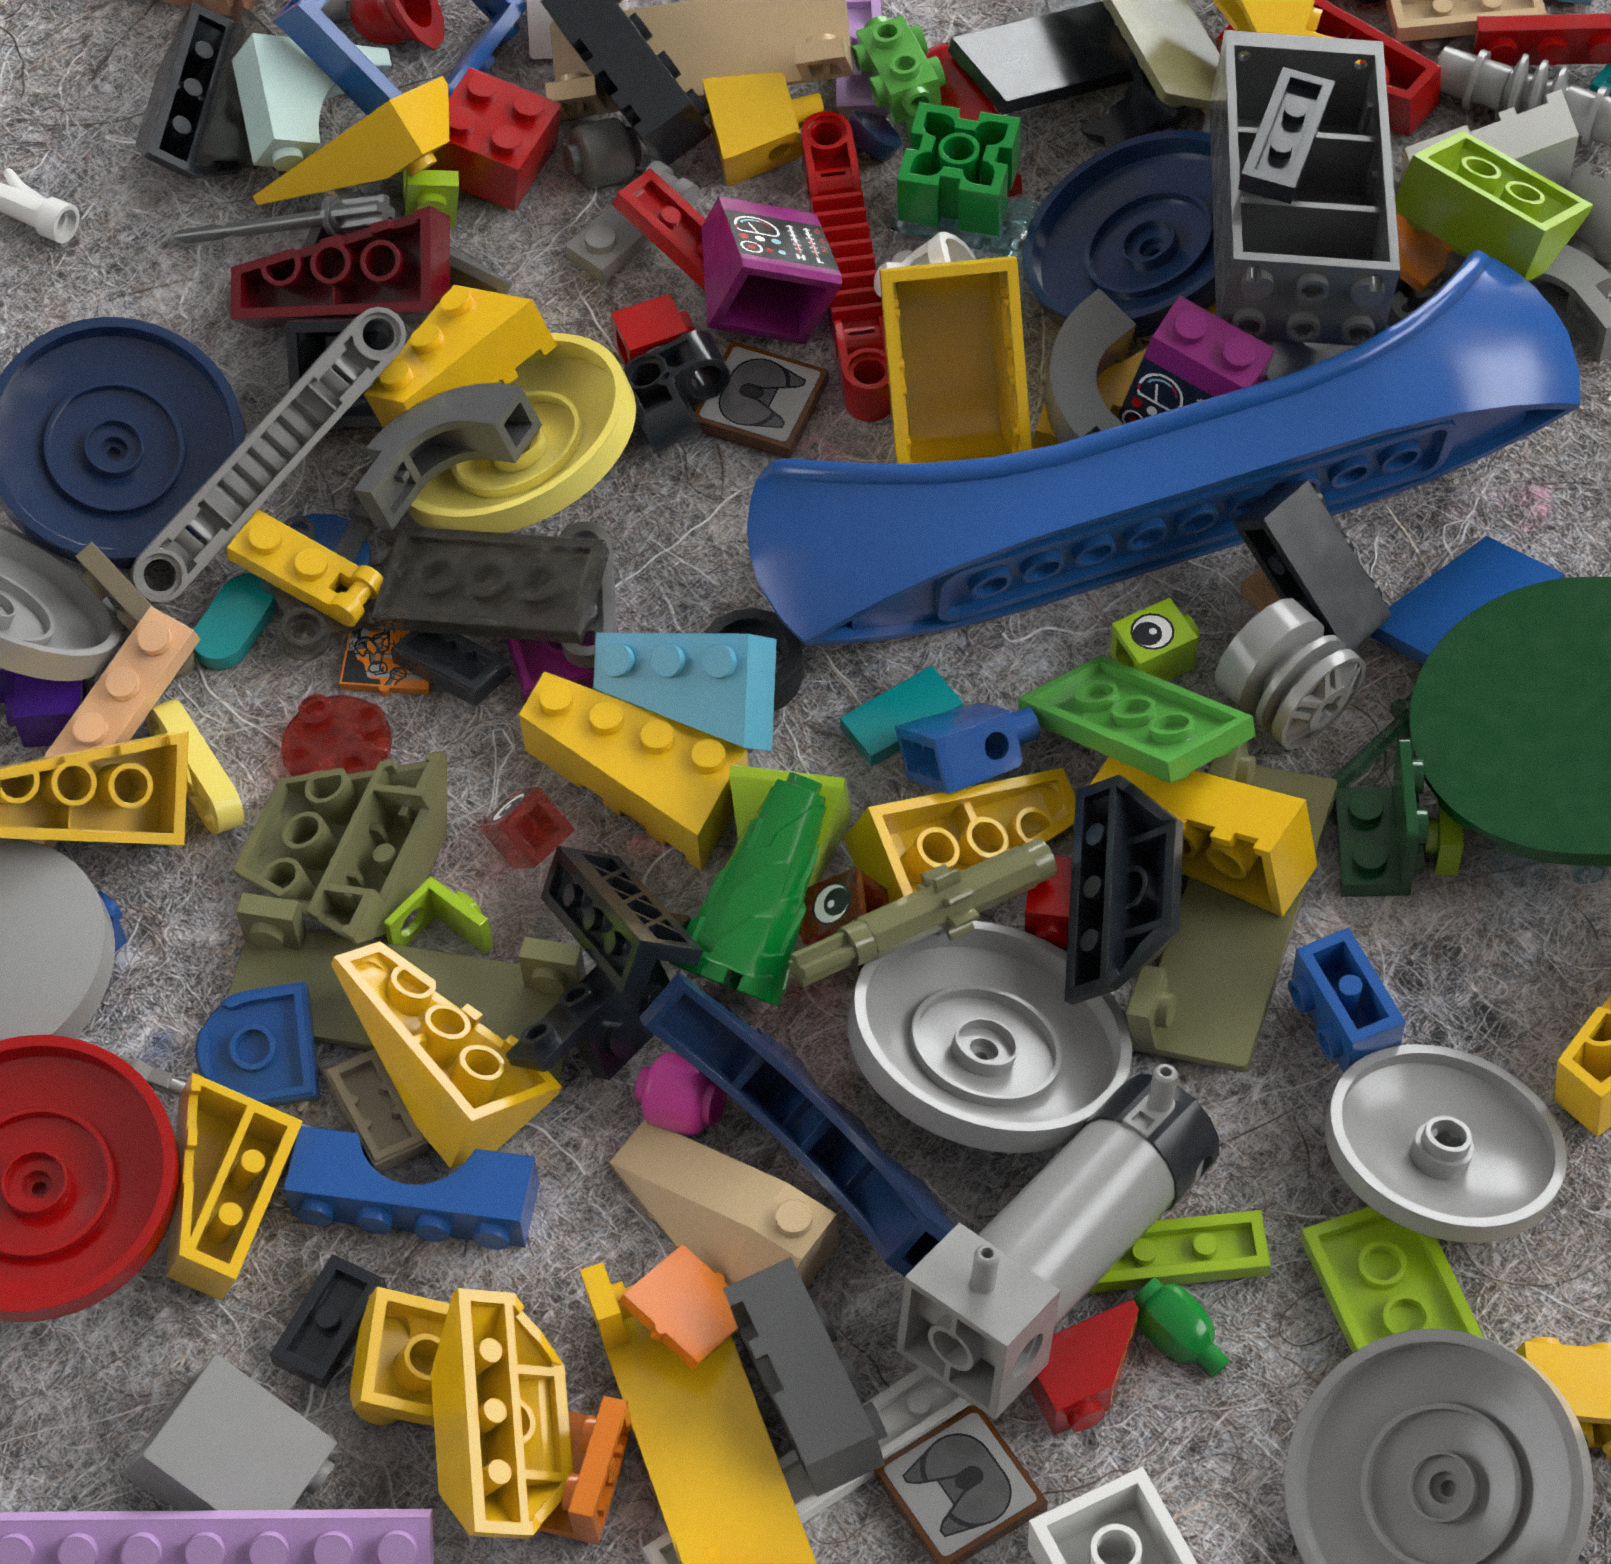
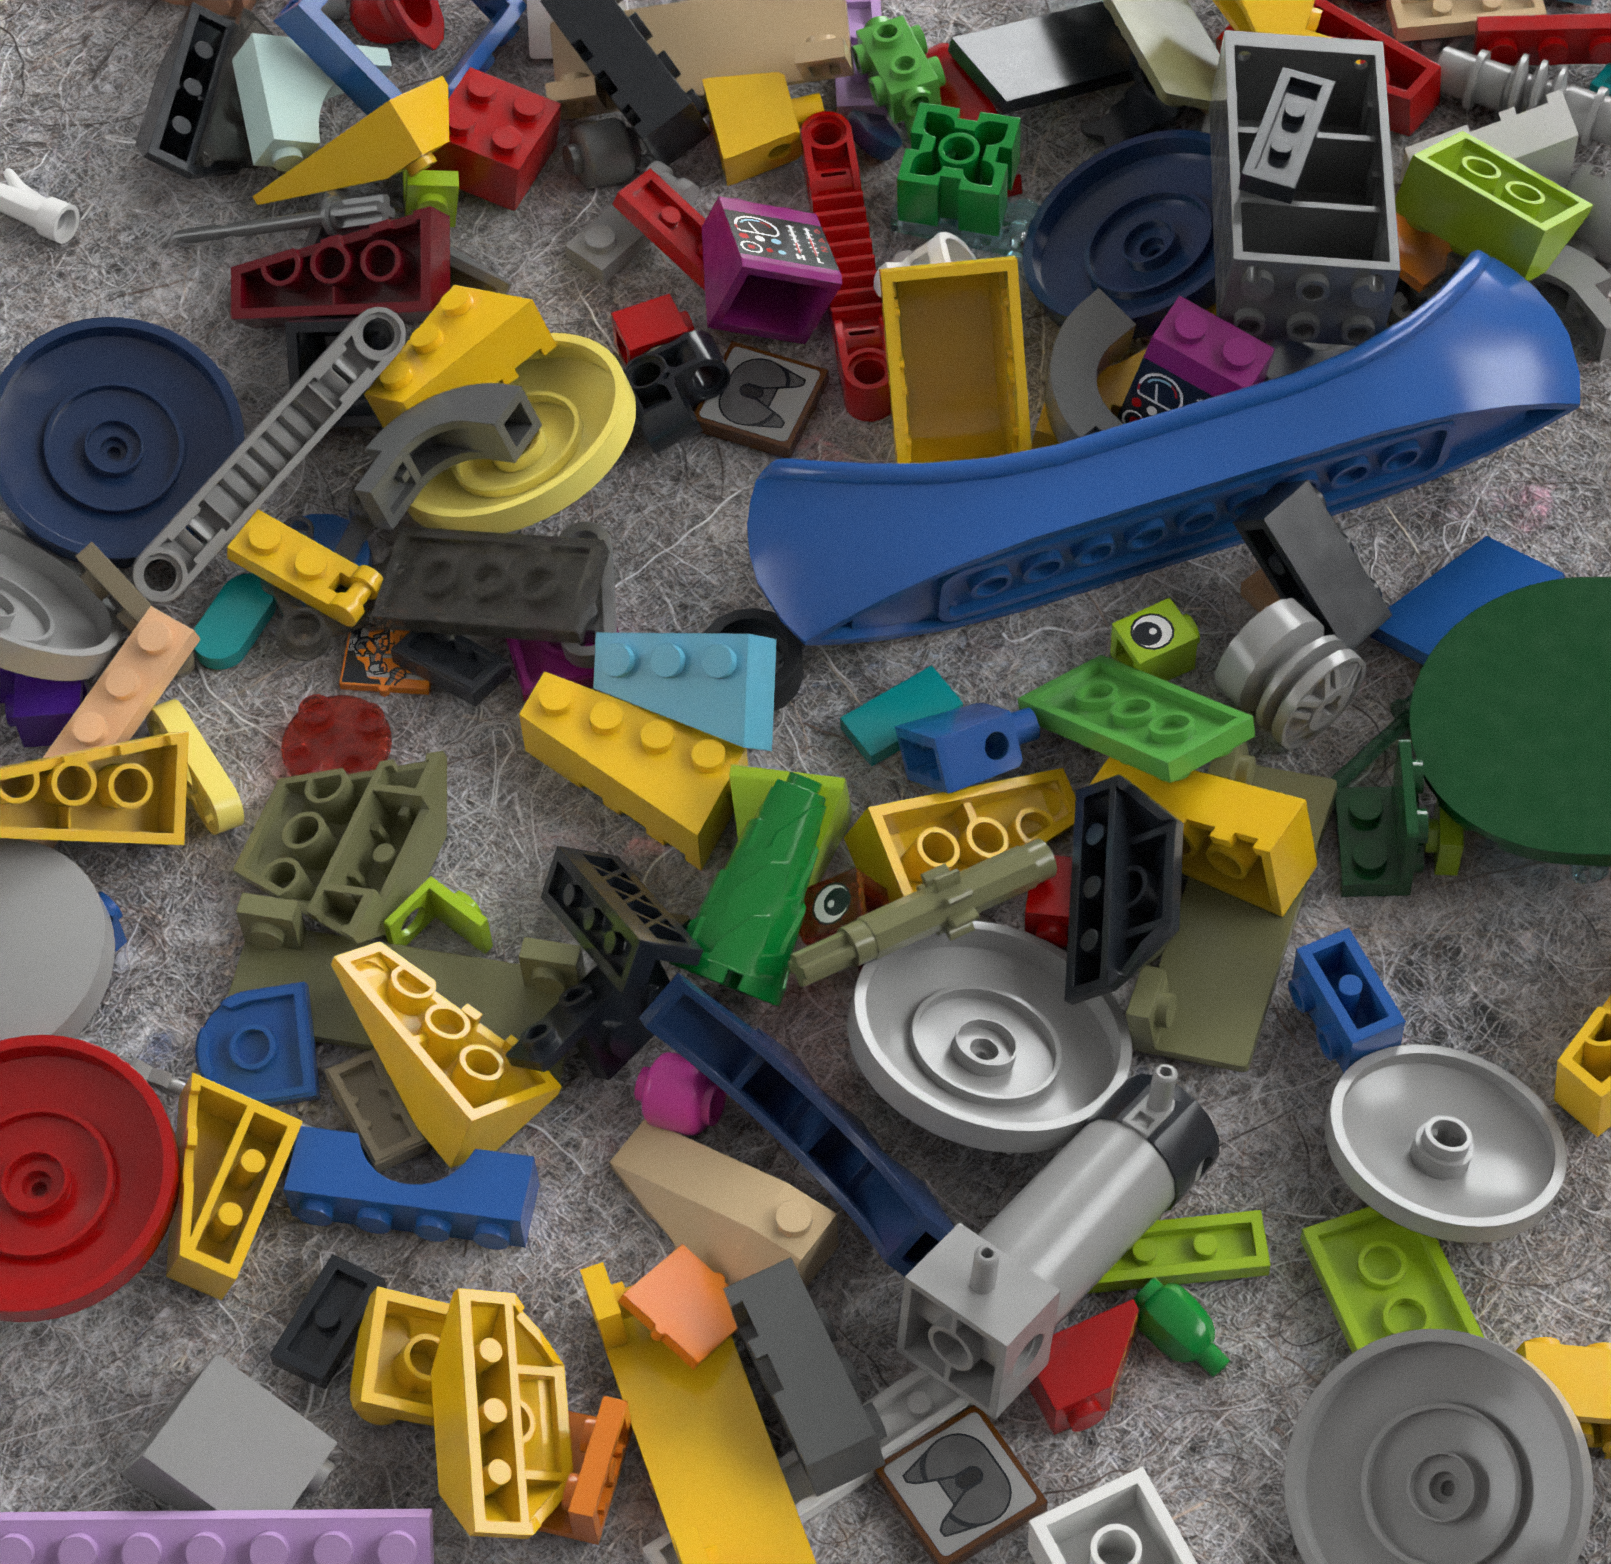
clear red brick [477,787,575,869] -> none

